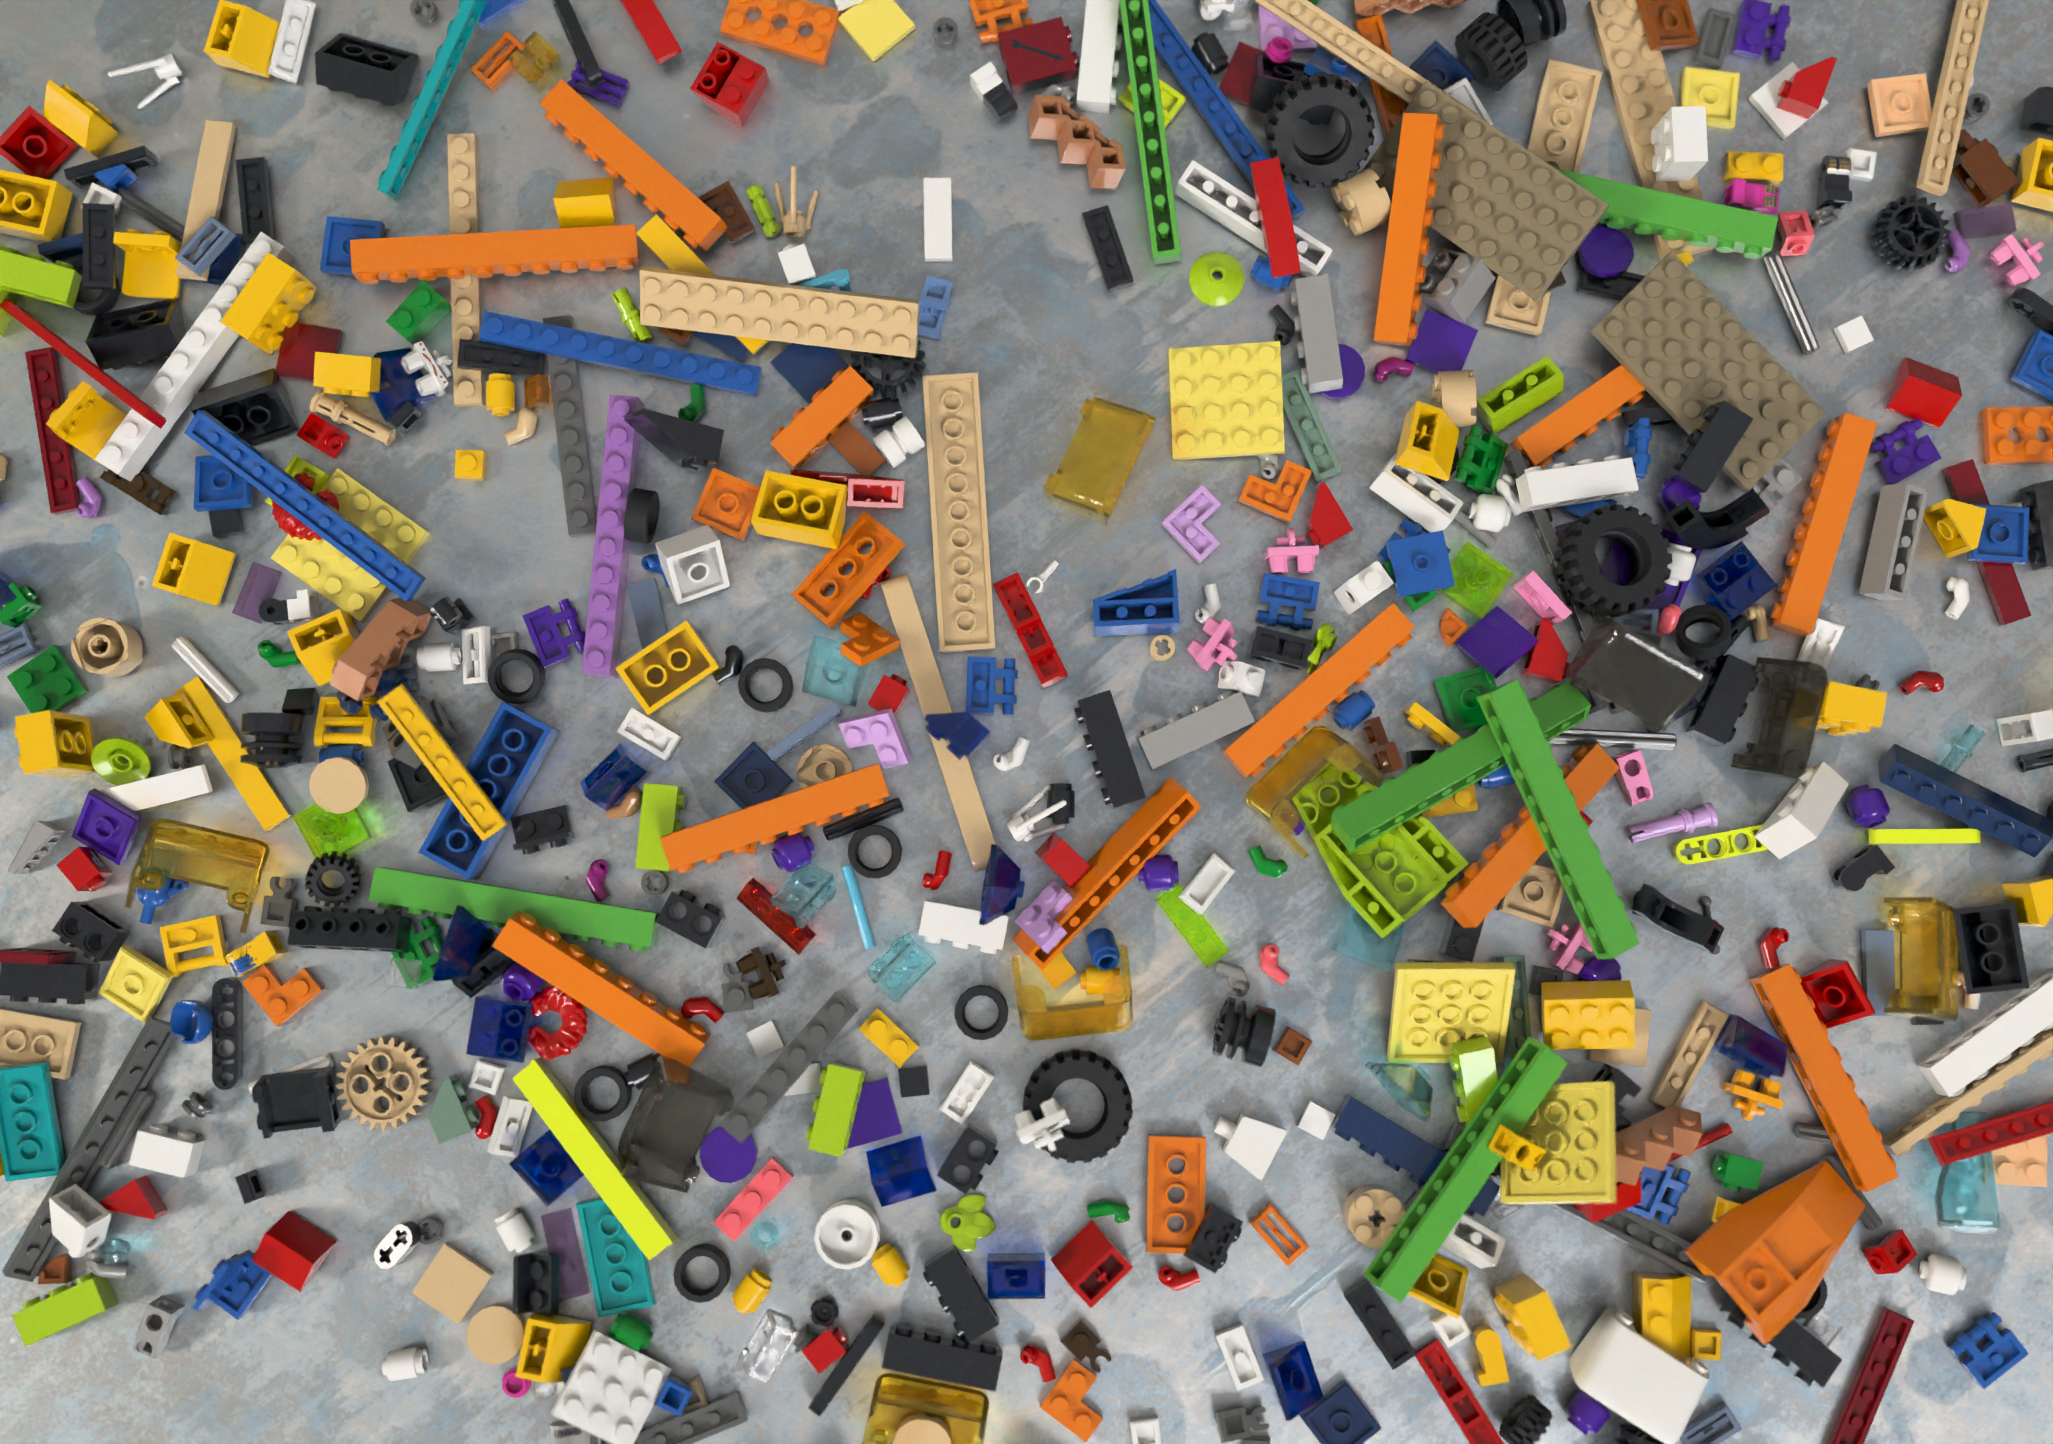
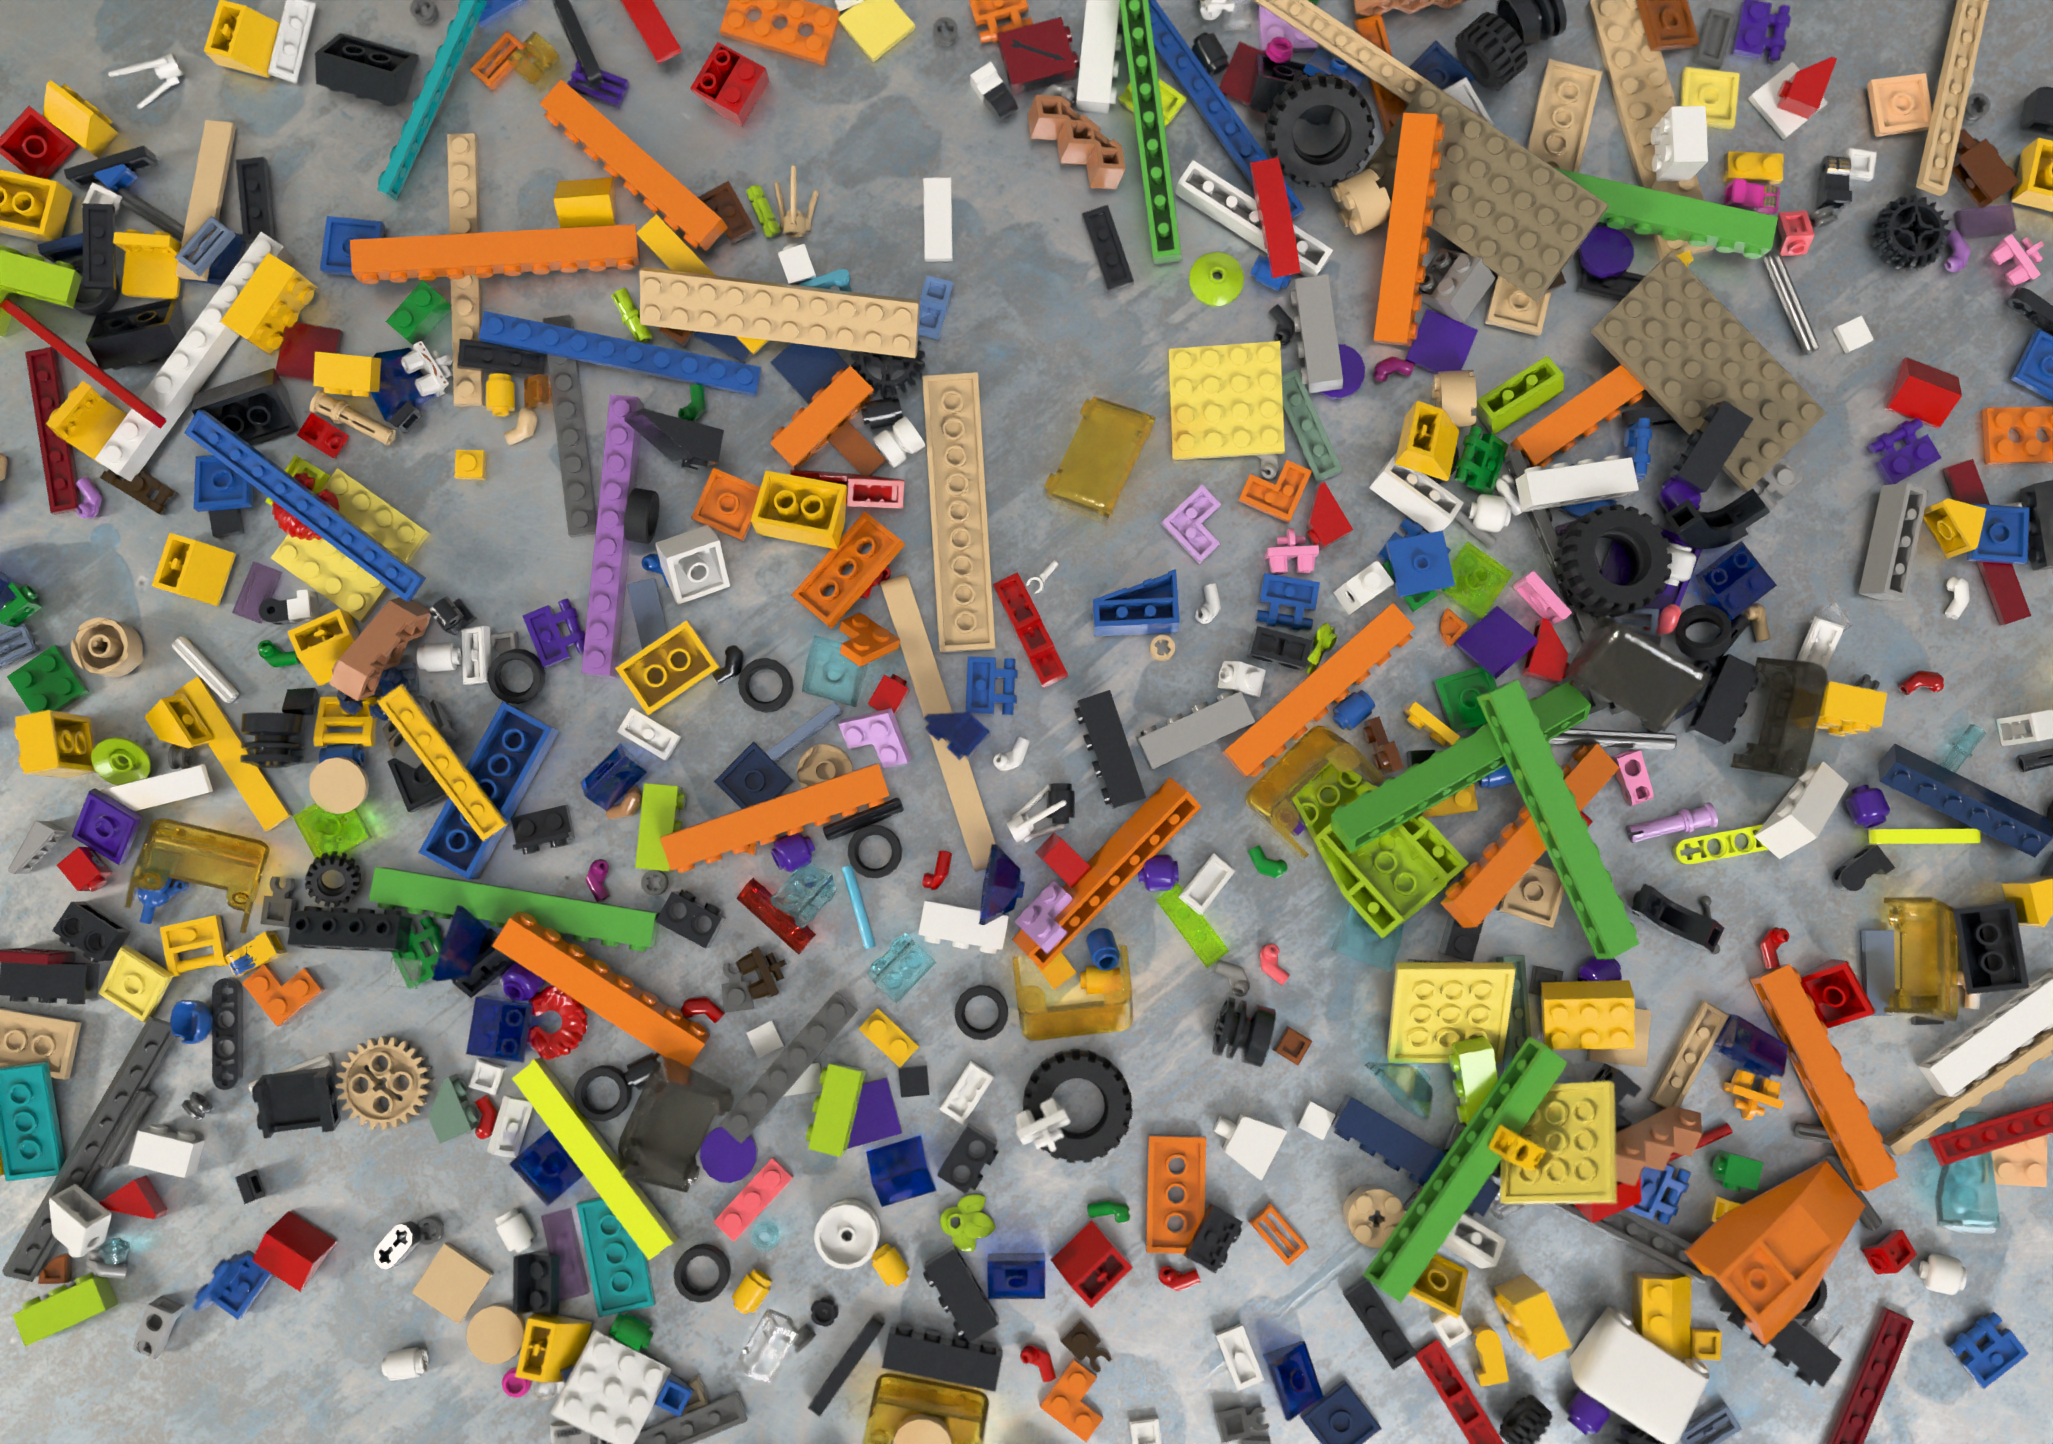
red brick [801,1324,849,1374] -> none
bright pink hips [1187,617,1238,672] -> none
bright pink hips [1547,922,1593,974] -> none
orange brick [1769,412,1877,637] -> none

